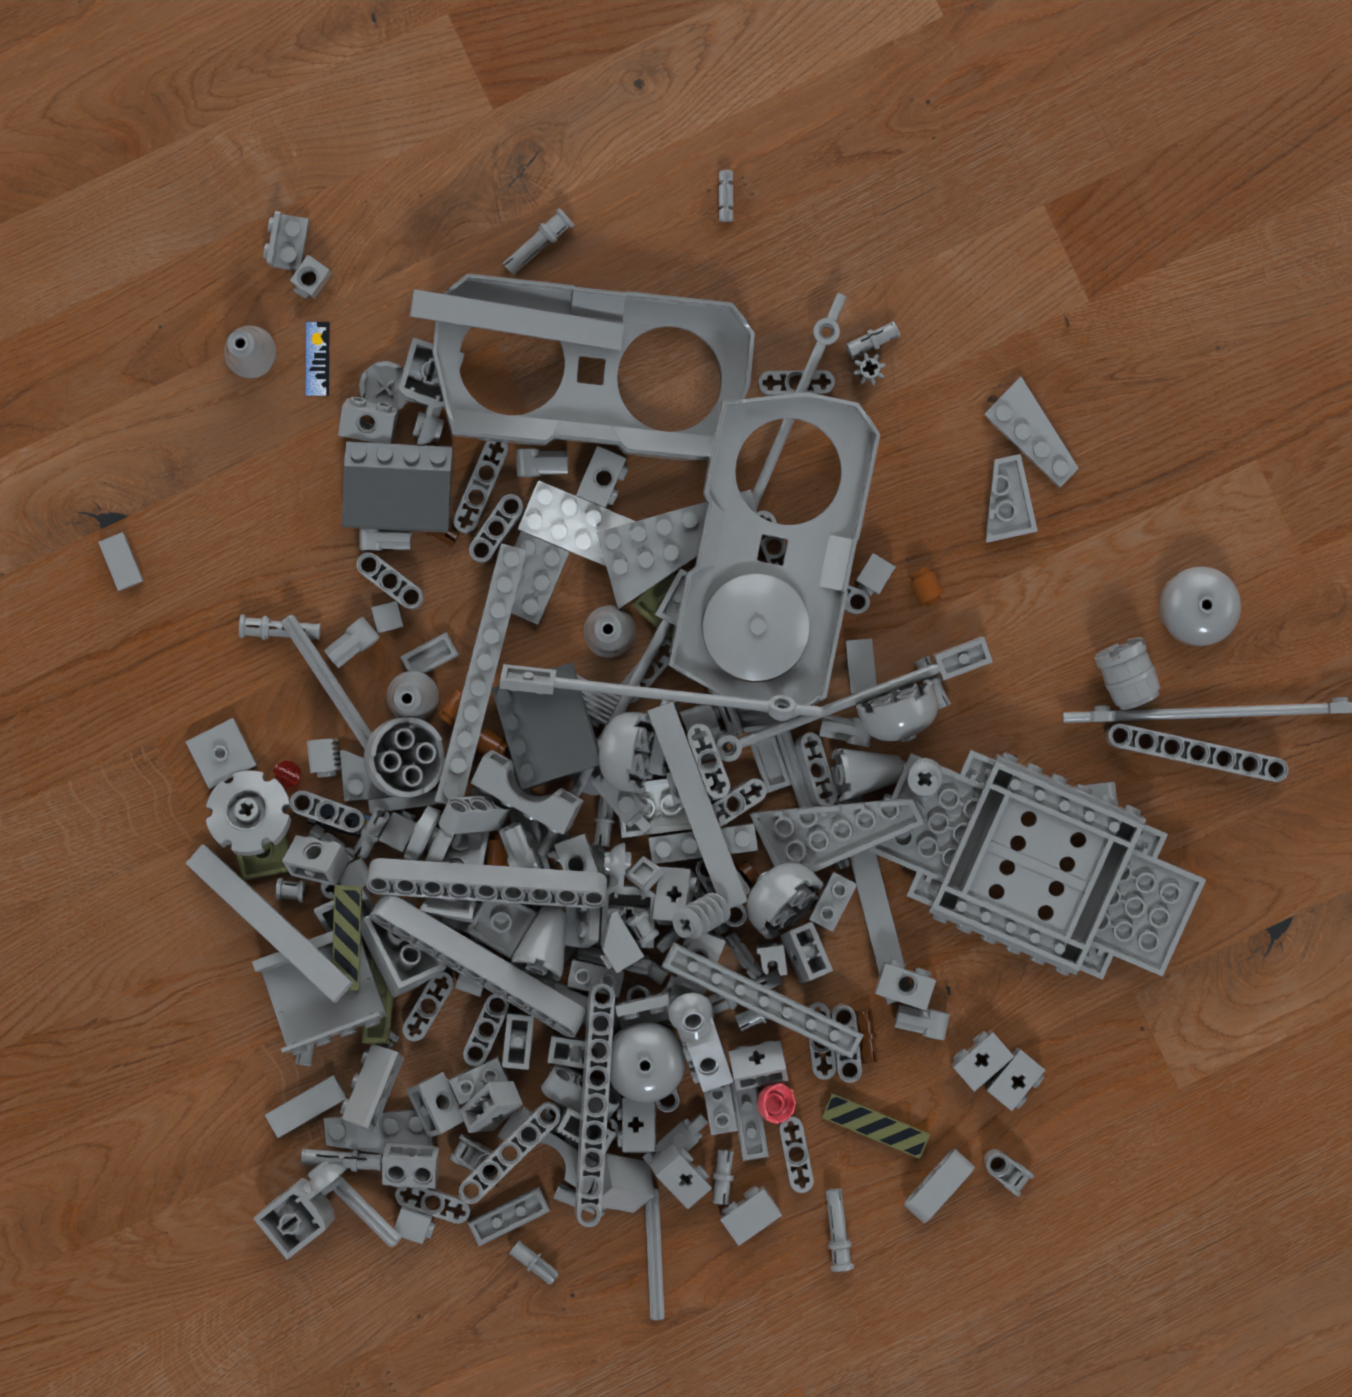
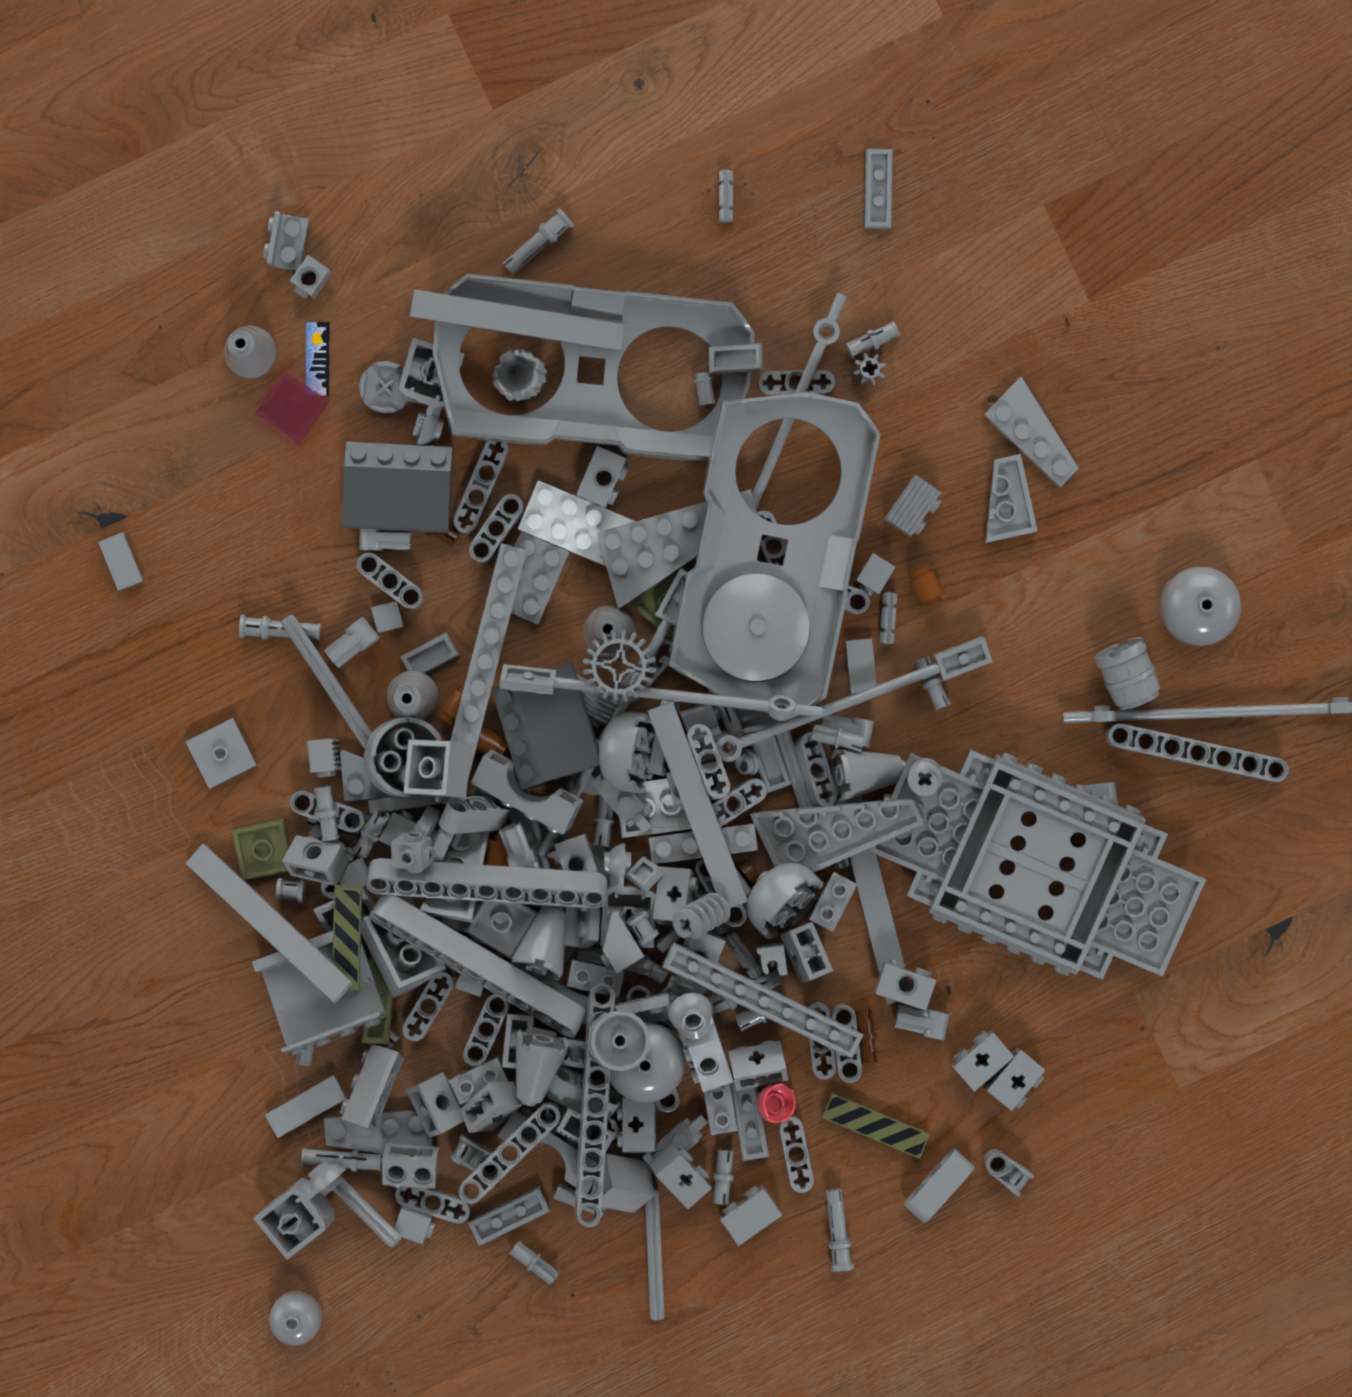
light grey piece [206,771,291,856] -> none
clear red plate [273,761,302,787] -> none
light grey brick [338,397,399,444] -> none
light grey piece [516,449,568,477] -> none
light grey cylinder [856,680,938,742] -> none
none -> clear pink tile [255,371,329,445]
none -> light grey cylinder [269,1290,323,1346]
none -> light grey pin [314,785,339,841]
none -> light grey brick [391,832,435,873]
none -> light grey brick [404,740,471,798]
none -> light grey piece [492,348,547,401]
none -> light grey cone [516,1028,569,1106]
none -> light grey gear [583,629,656,702]
none -> light grey wheel [587,1011,650,1071]
none -> light grey pin [693,372,715,406]
none -> light grey tile [709,343,763,375]
none -> light grey plate [735,749,759,775]
none -> light grey axle [811,725,866,753]
none -> light grey tile [864,149,893,230]
none -> light grey axle [879,592,897,644]
none -> light grey brick [884,475,942,538]

